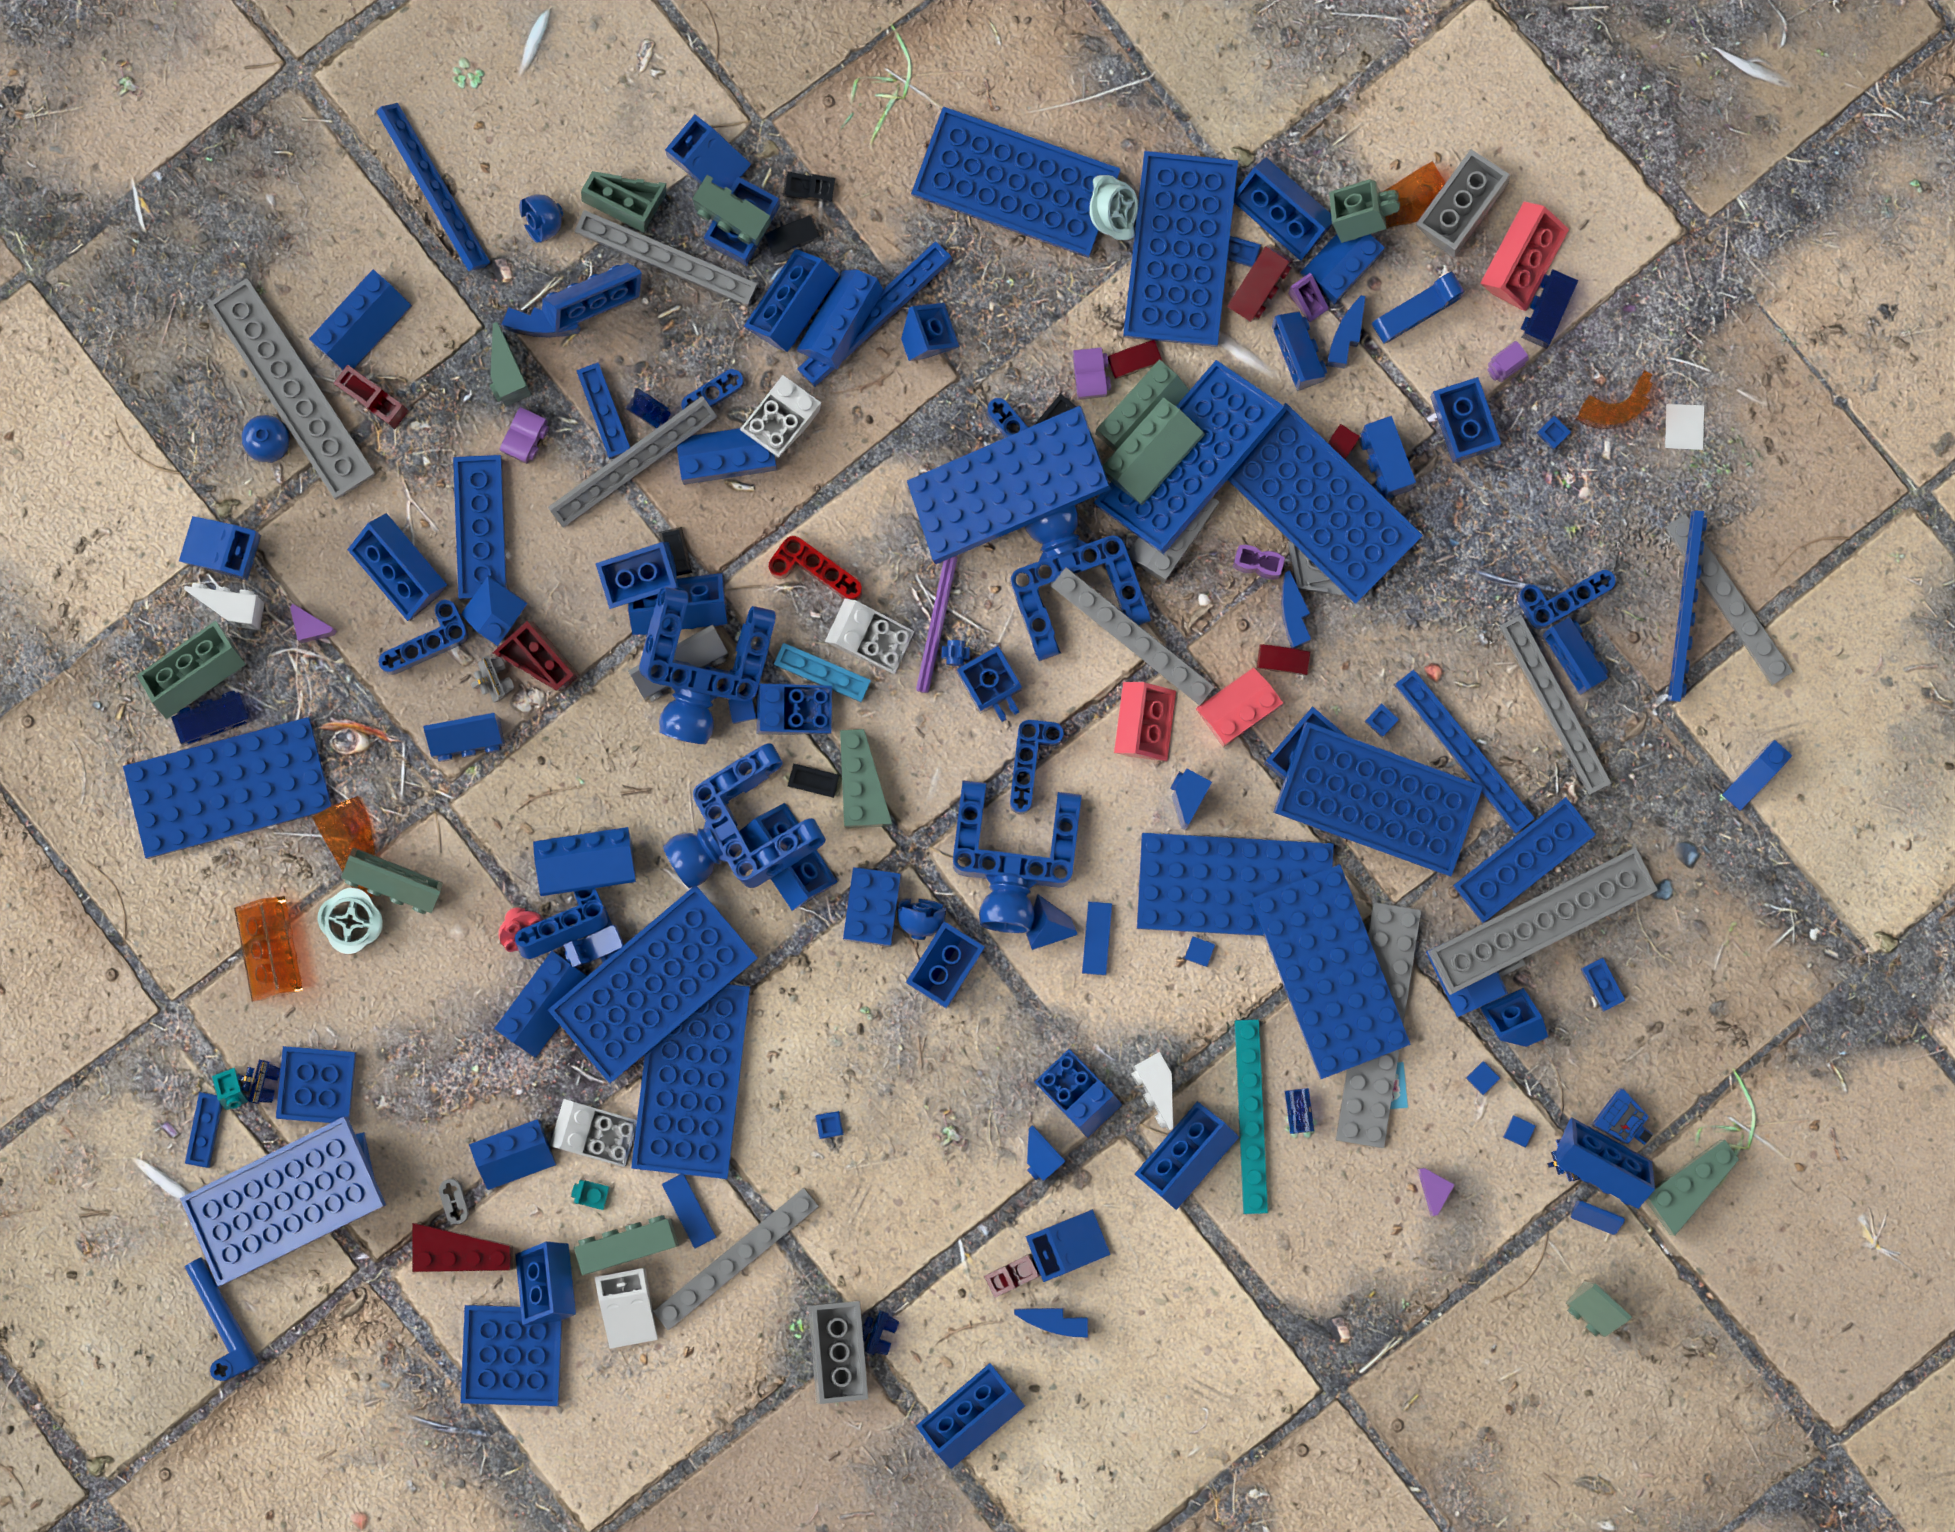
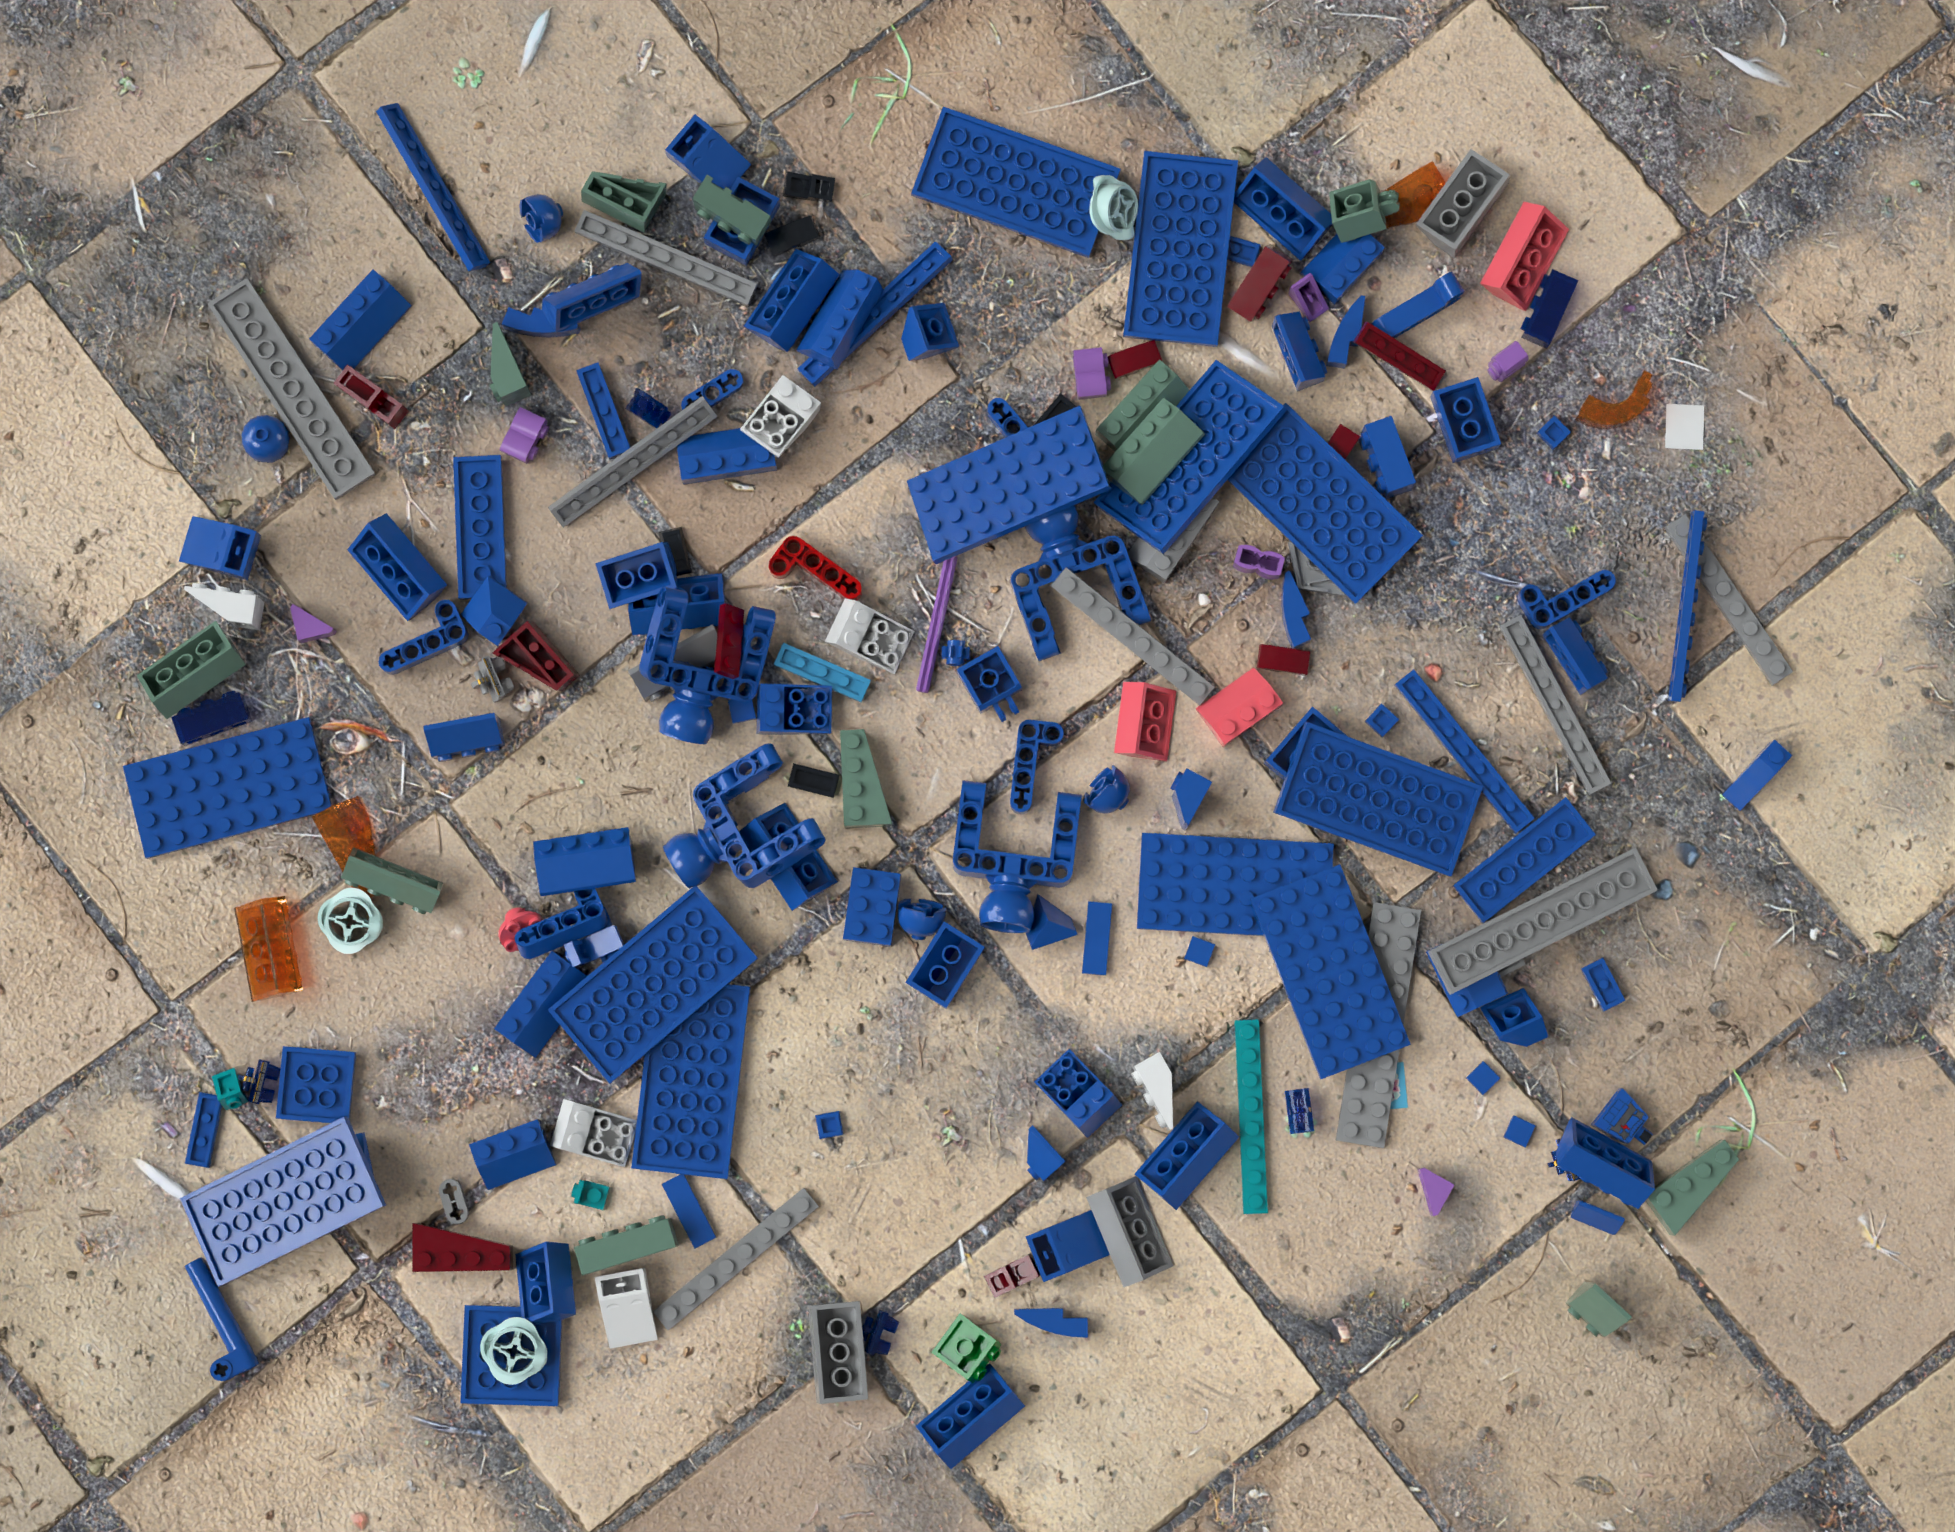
none -> light aqua piece [480,1317,547,1385]
none -> dark red plate [714,603,745,679]
none -> plate [931,1313,1002,1383]
none -> blue cylinder [1083,765,1130,814]
none -> light grey slope [1086,1176,1173,1287]
none -> dark red plate [1353,322,1446,391]

